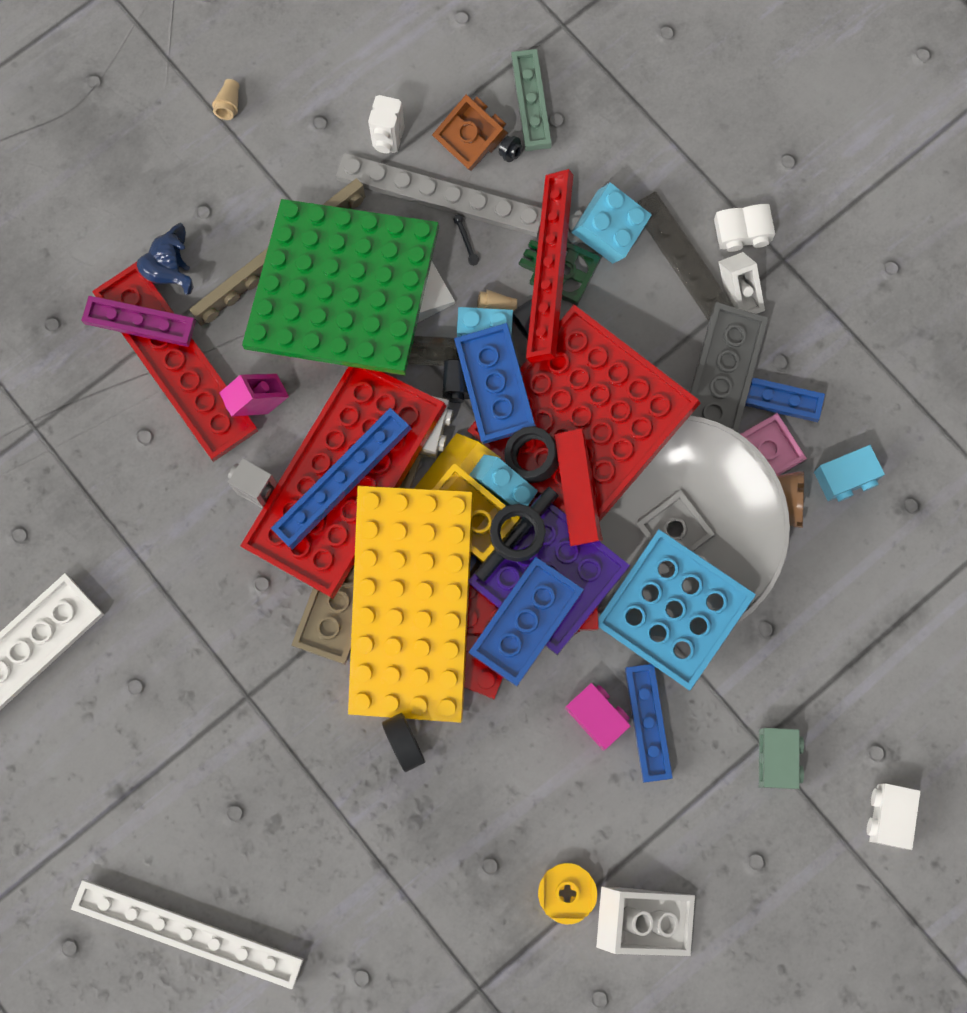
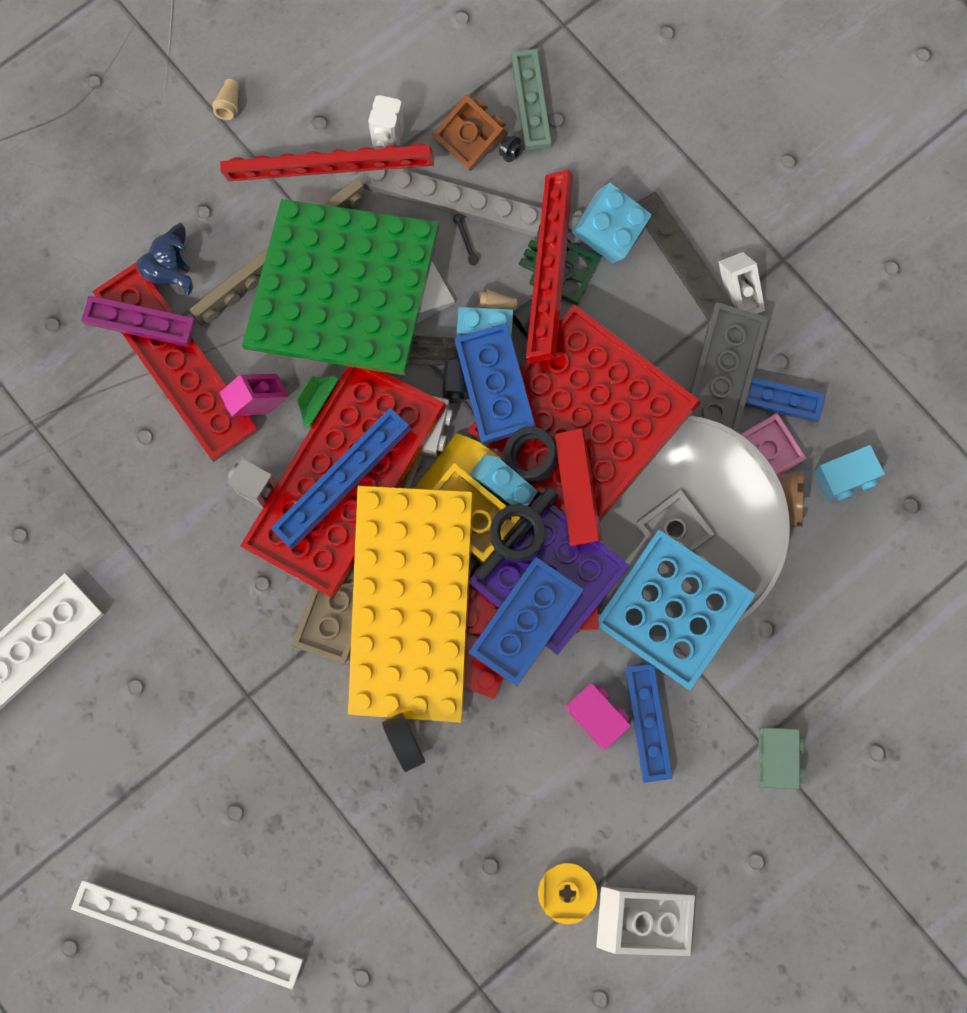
white brick [714,204,775,252] -> none
white brick [867,783,920,850] -> none
none -> red plate [220,143,434,182]
none -> green slope [296,375,339,431]

